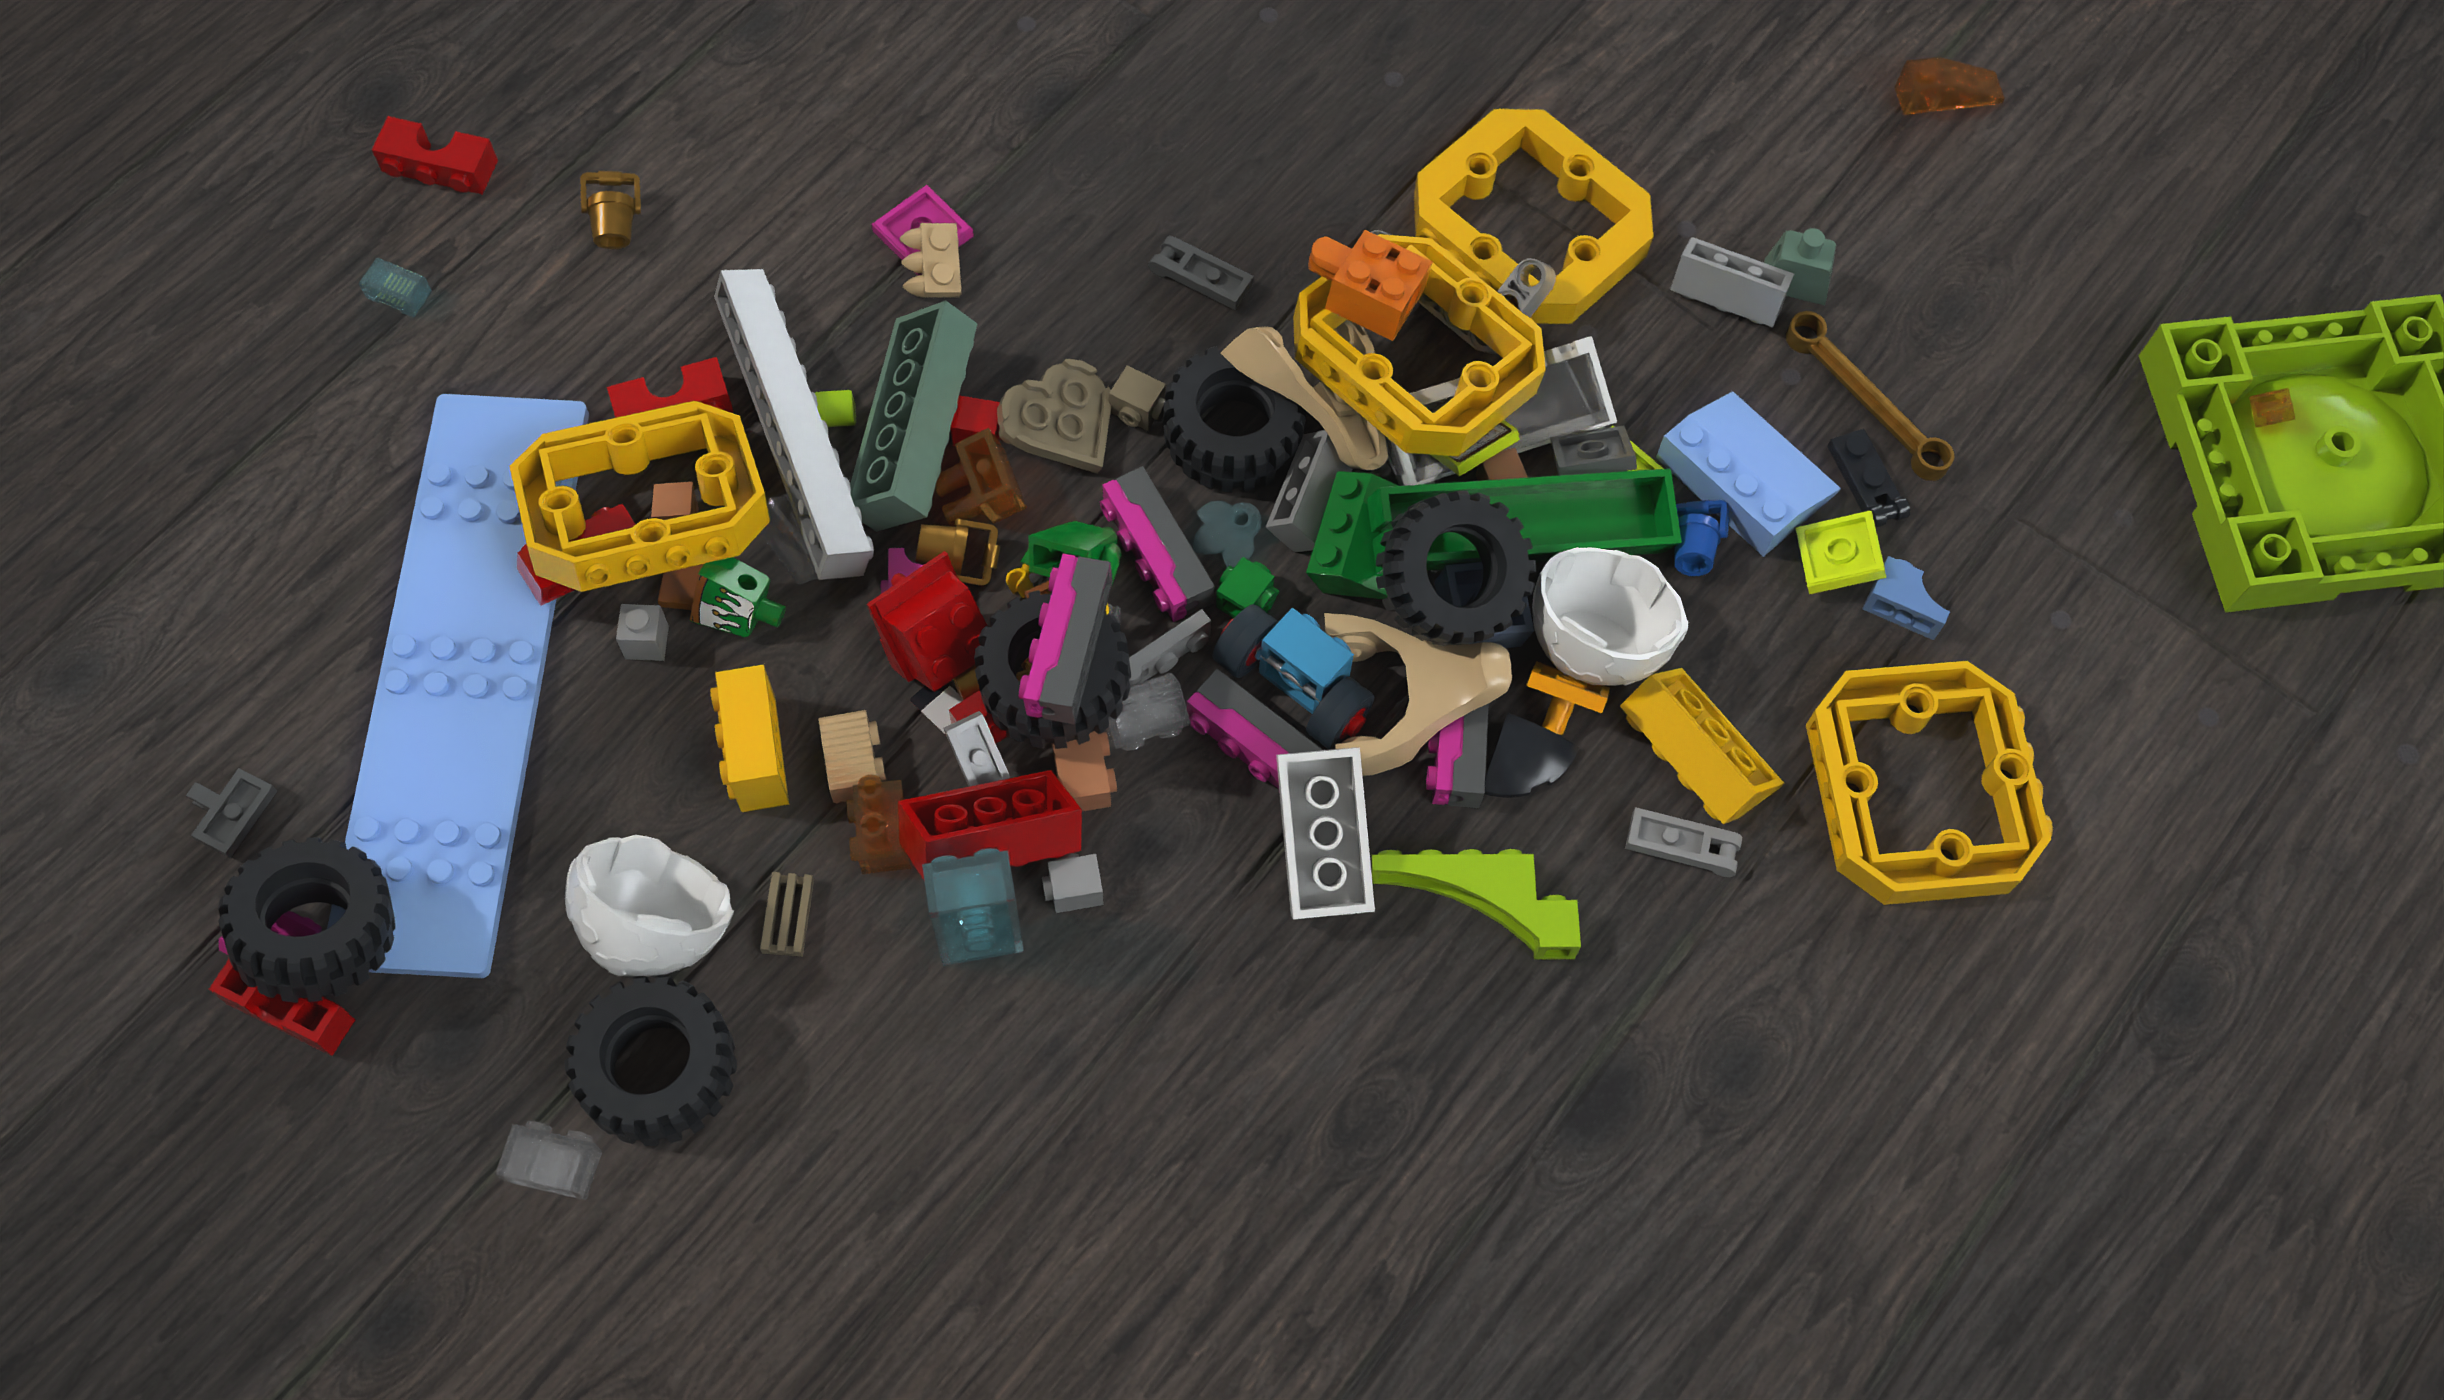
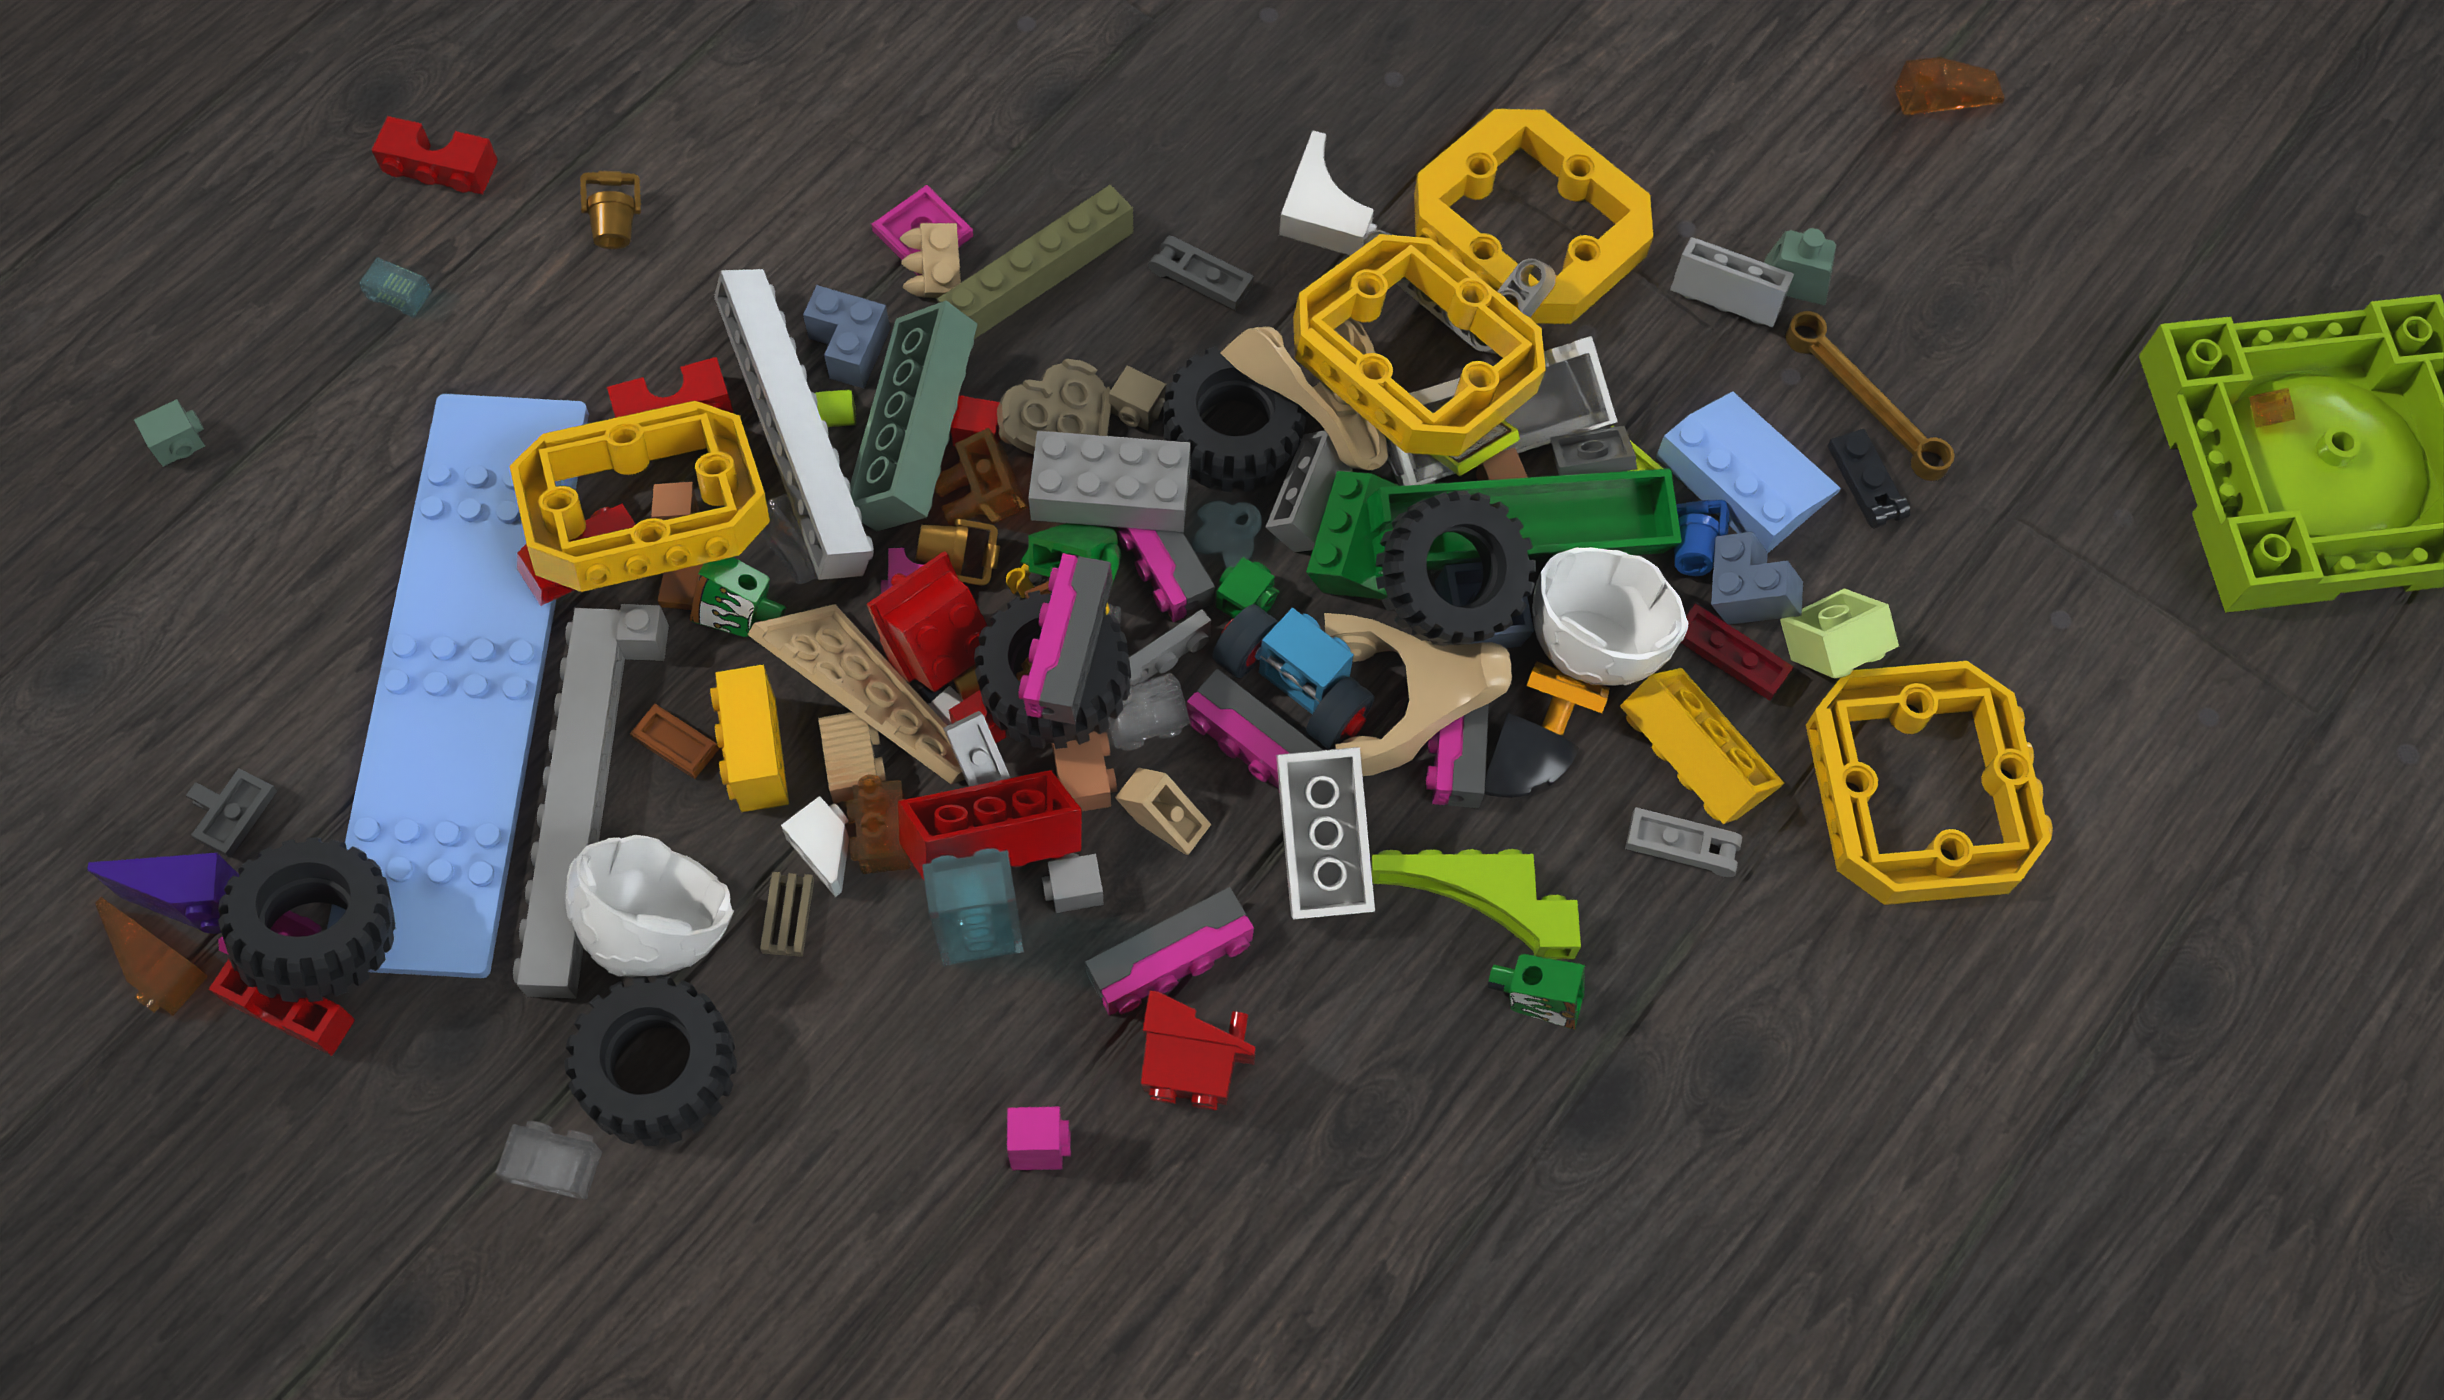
orange brick [1308,230,1433,341] -> none
neon yellow tile [1795,511,1887,594] -> none
medium blue arch [1863,556,1950,640] -> none
none -> dark purple slope [88,853,239,934]
none -> clear orange slope [95,897,208,1016]
none -> sand green brick [134,399,205,466]
none -> light grey brick [513,608,625,999]
none -> dark orange tile [630,704,719,779]
none -> tan wing [748,604,965,784]
none -> white slope [781,796,849,897]
none -> sand blue brick [803,285,890,389]
none -> olive brick [937,184,1133,339]
none -> dark pink brick [1007,1107,1071,1170]
none -> light grey brick [1028,431,1190,532]
none -> piece [1085,887,1254,1015]
none -> tan slope [1115,768,1211,855]
none -> red piece [1141,990,1256,1111]
none -> white arch [1279,131,1377,255]
none -> green torso [1488,954,1585,1030]
none -> dark red plate [1680,603,1794,701]
none -> sand blue brick [1711,532,1803,625]
none -> yellowish green brick [1780,589,1899,678]

